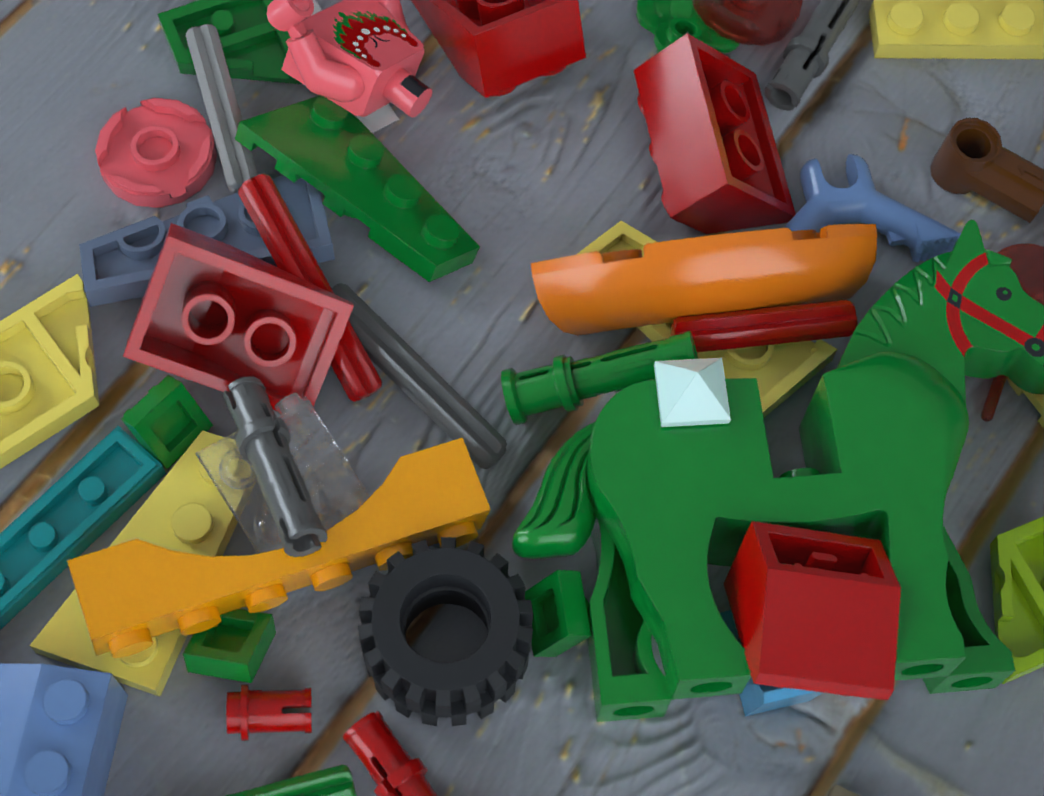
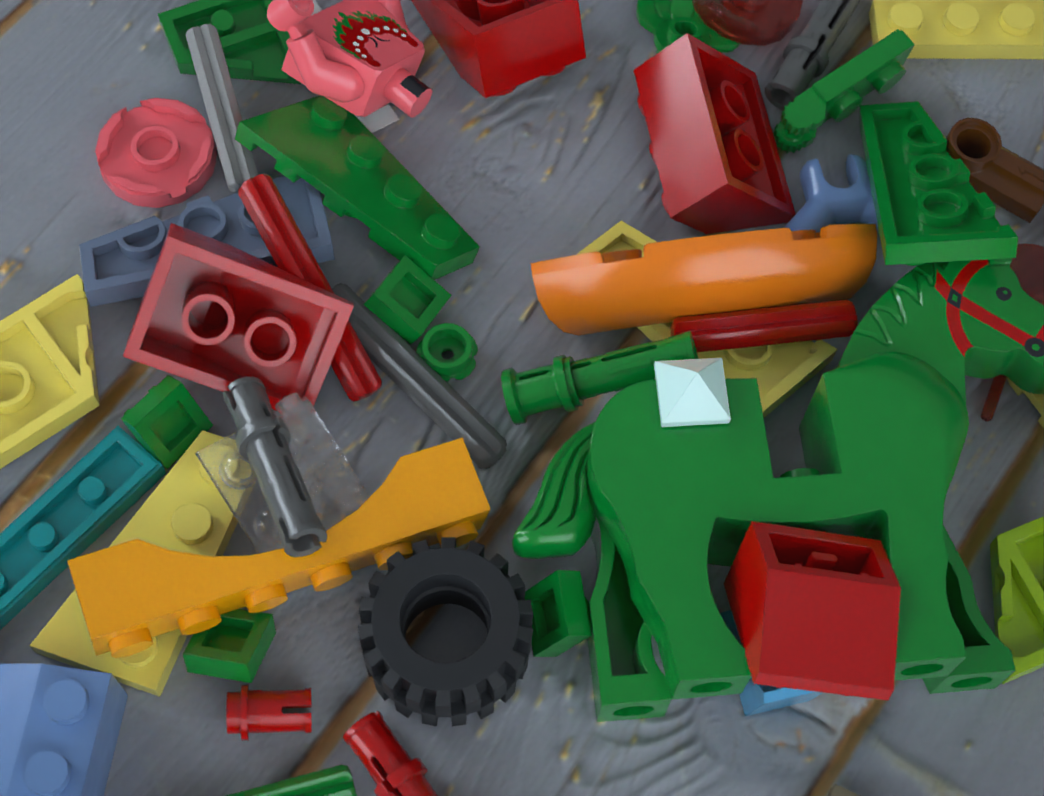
none -> green plate [363,255,452,345]
none -> green plate [416,323,478,382]
none -> green hinge [773,29,915,154]
none -> green wing [859,101,1018,266]

